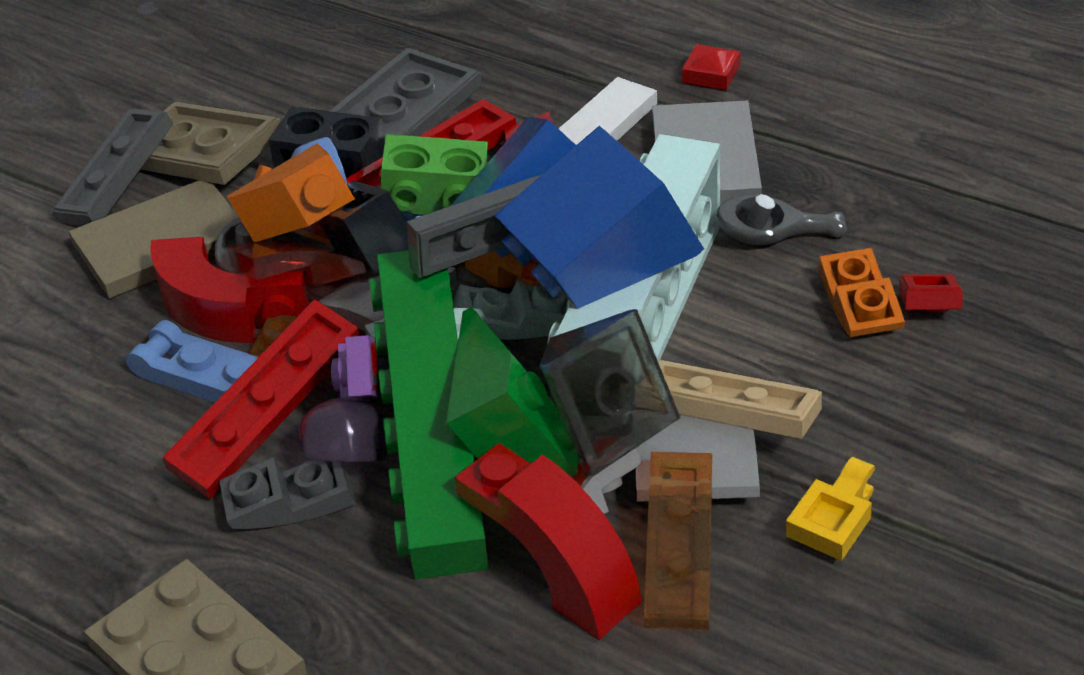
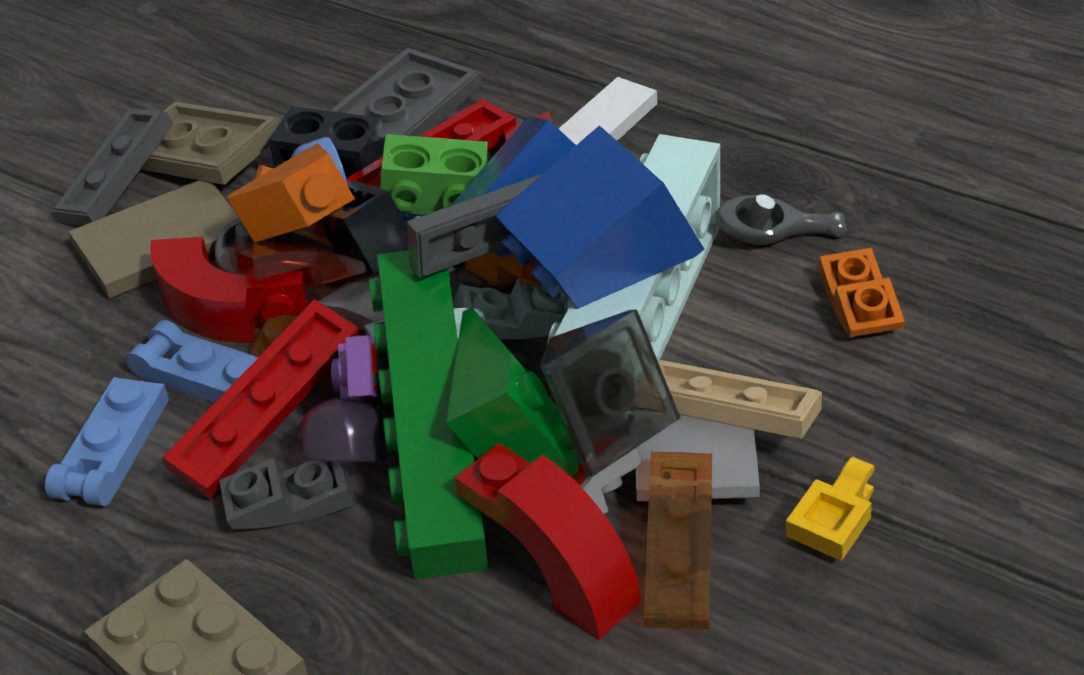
light grey tile [652,100,762,205] -> none
red tile [682,44,741,90] -> none
red tile [899,274,963,314] -> none
none -> medium blue plate [45,377,169,507]

